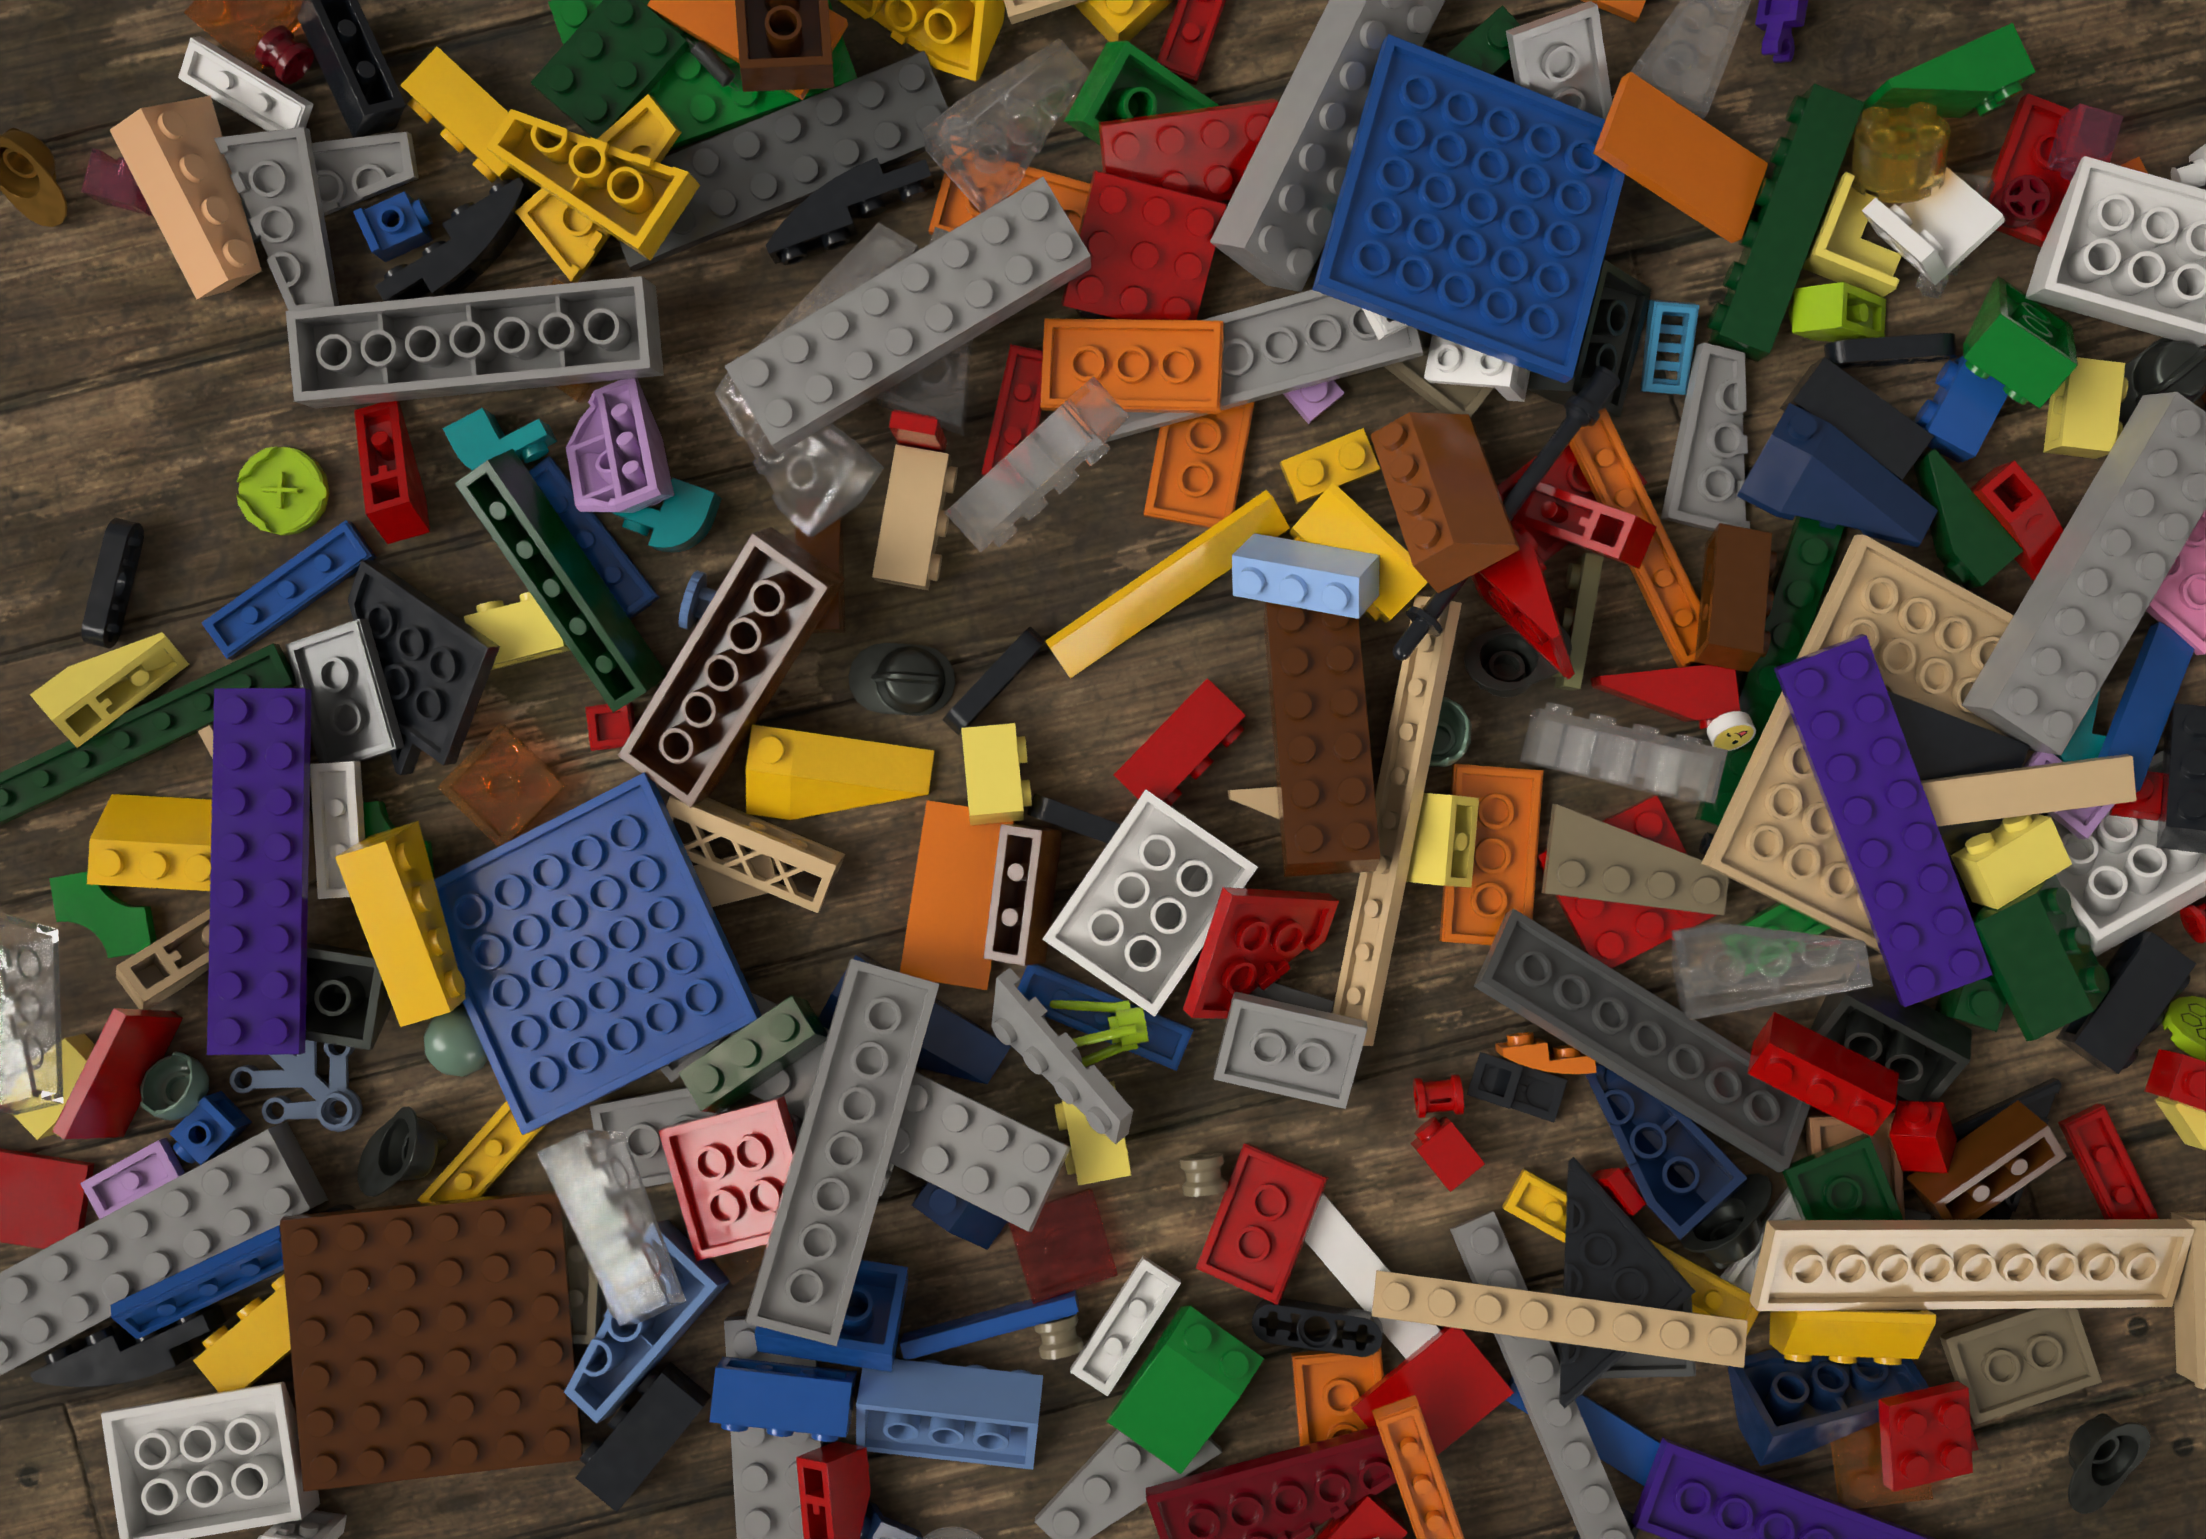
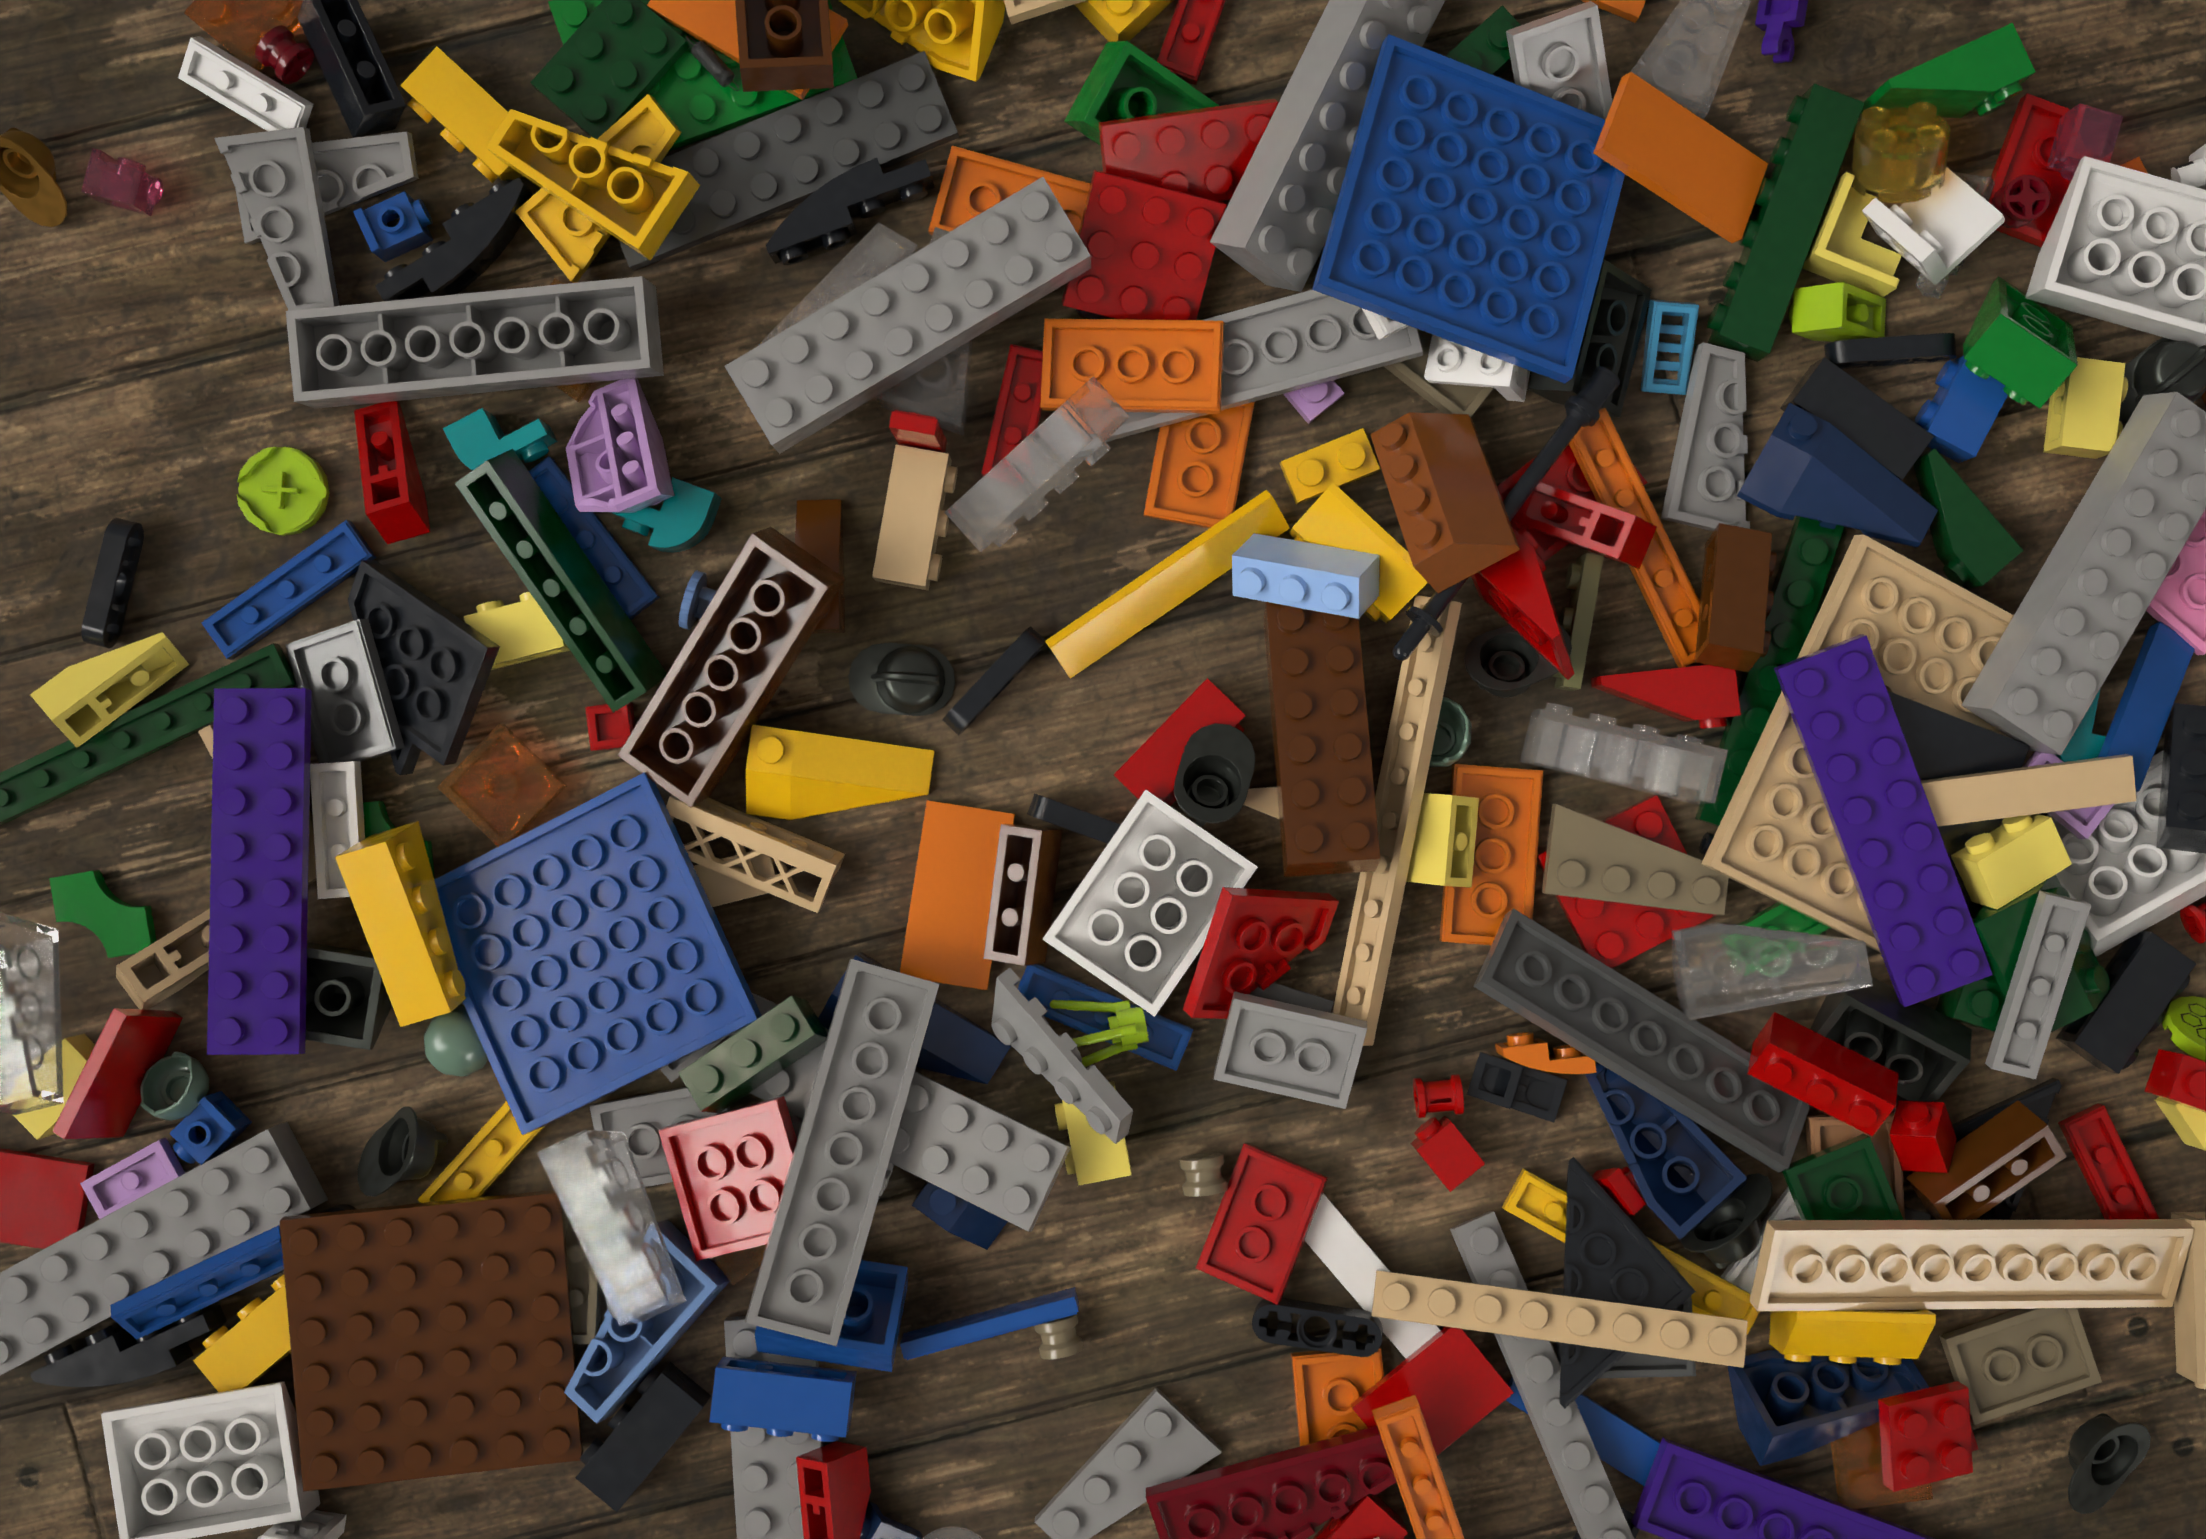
yellow slope [87,794,212,891] -> none
light nougat wedge [110,95,262,300] -> none
sand blue plant [230,1040,363,1132] -> none
clear wedge [714,356,884,537] -> none
medium blue slope [856,1357,1043,1470] -> none
clear wedge [923,38,1089,213] -> none
light yellow brick [961,723,1032,825] -> none
clear red tile [1007,1188,1118,1304] -> none
white plate [1070,1255,1181,1396] -> none
green slope [1106,1306,1264,1474] -> none
tile [1706,711,1756,751] -> none
red slope [1970,460,2064,581] -> none
red plate [2109,771,2164,821] -> none
none -> pearl dark grey piece [1174,723,1255,826]
none -> light grey plate [1985,890,2091,1079]

